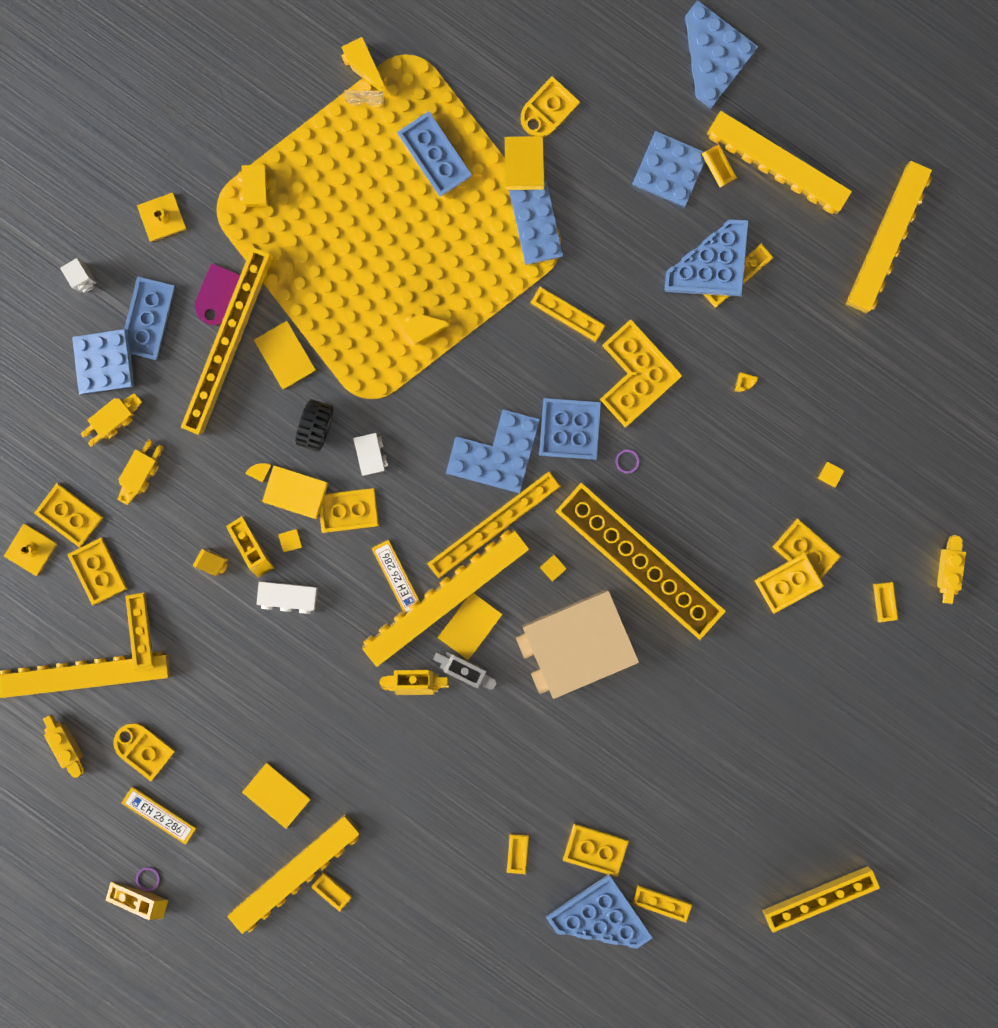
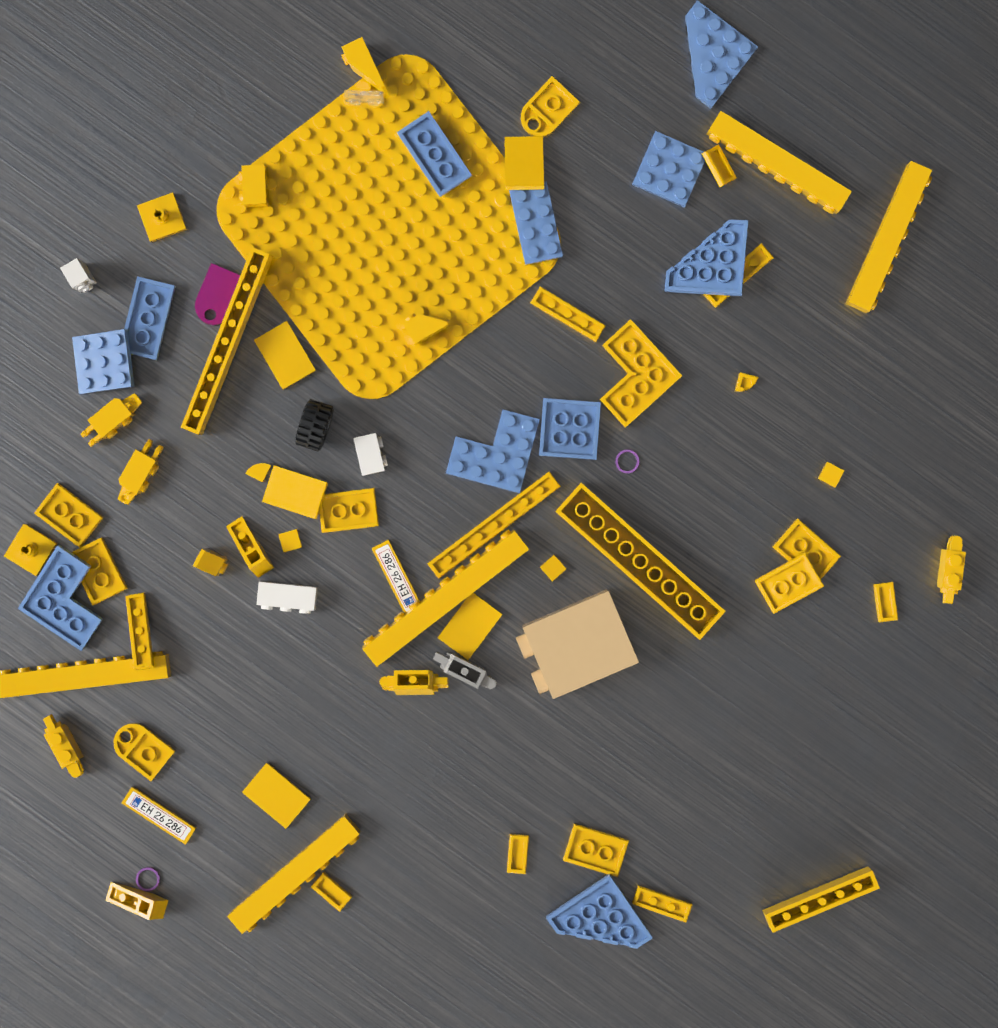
none -> medium blue plate [18,545,103,651]

